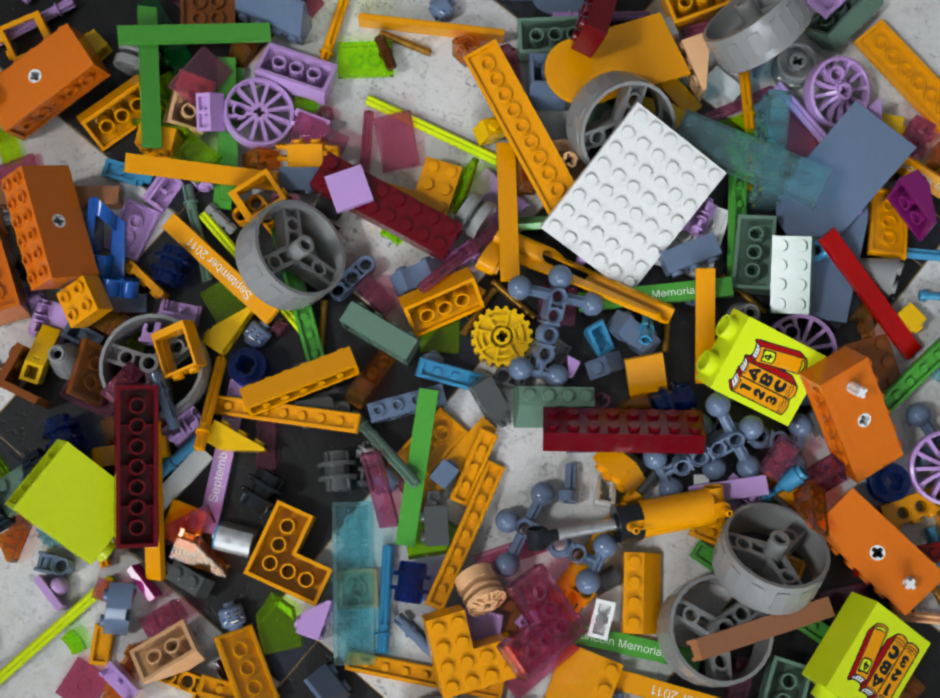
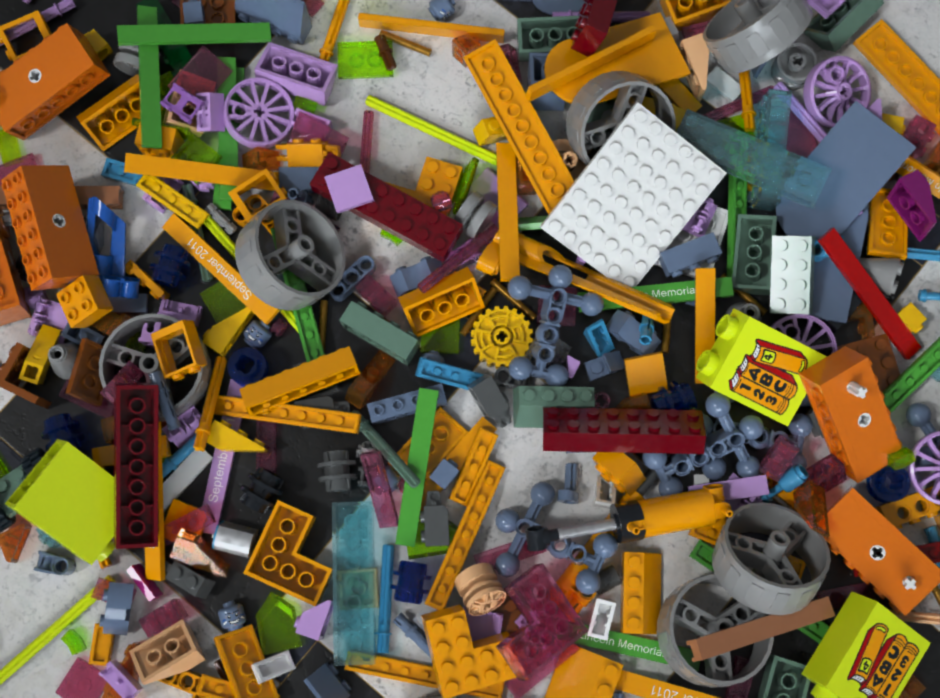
lavender tile [33,575,69,611] -> none
lavender tile [103,198,162,263] -> none
clear orange slope [228,43,261,68] -> none
clear pink bush [317,105,334,122] -> none
clear pink piece [373,110,421,173] -> none
none -> yellow tile [136,175,209,230]
none -> medium lavender piece [160,83,205,125]
none -> sand blue brick [182,0,206,24]
none -> white tile [251,650,296,684]
none -> sand blue axle [287,188,314,205]
none -> clear pink piece [430,190,453,214]
none -> light orange tile [525,25,657,102]
none -> clear neon green piece [887,447,916,470]

